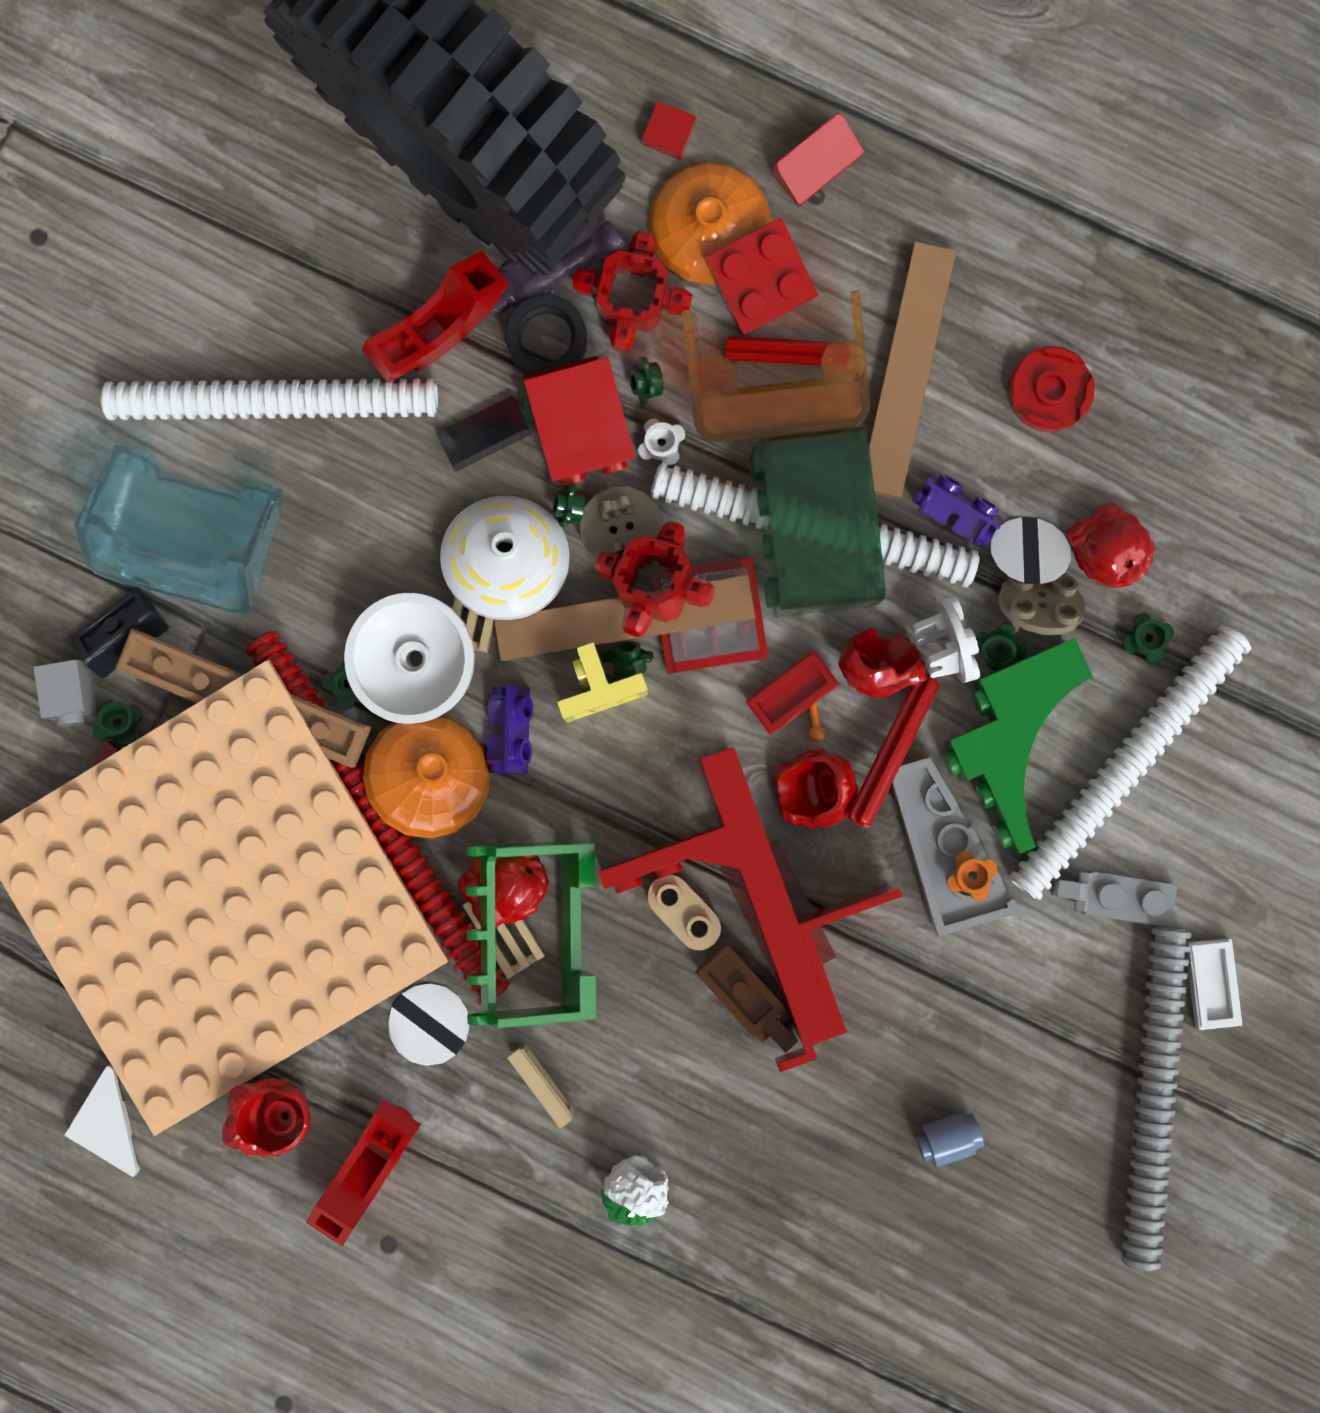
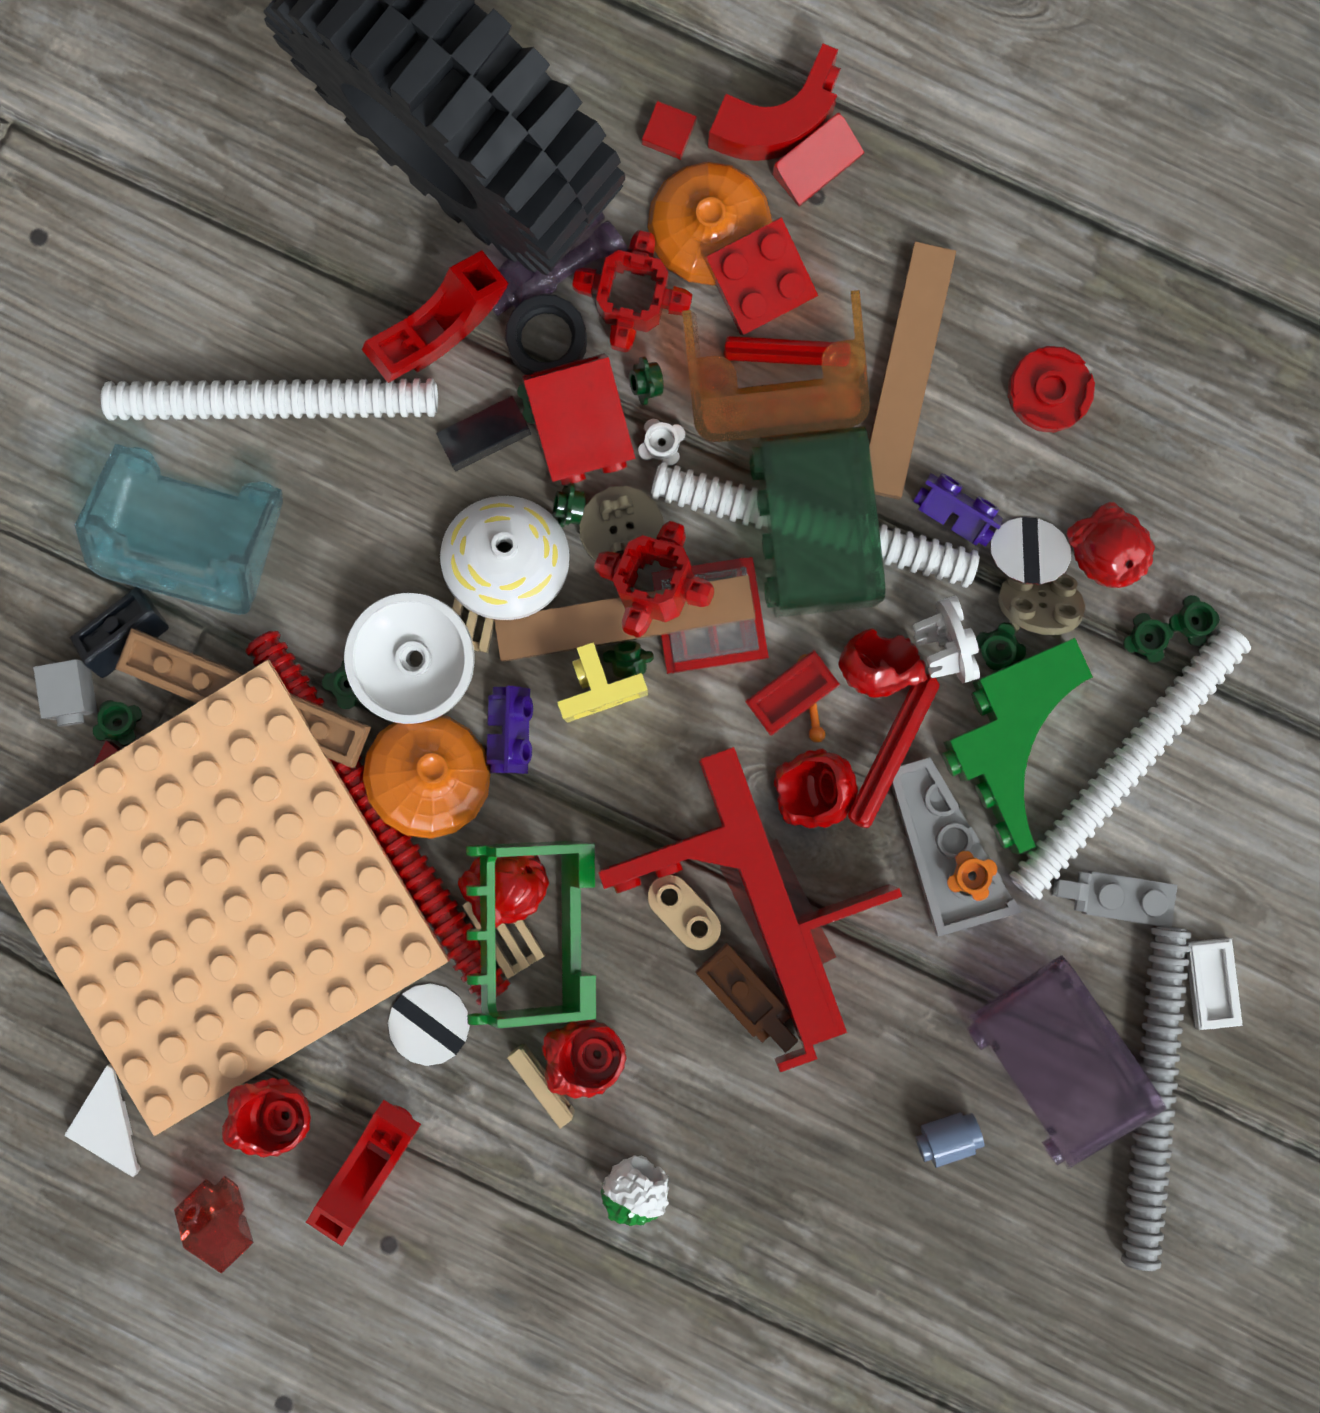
none -> clear red brick [174,1176,254,1274]
none -> red hair [542,1019,627,1099]
none -> red arch [708,43,841,161]
none -> clear purple windscreen [966,955,1166,1169]
none -> dark green plate [1169,595,1220,647]

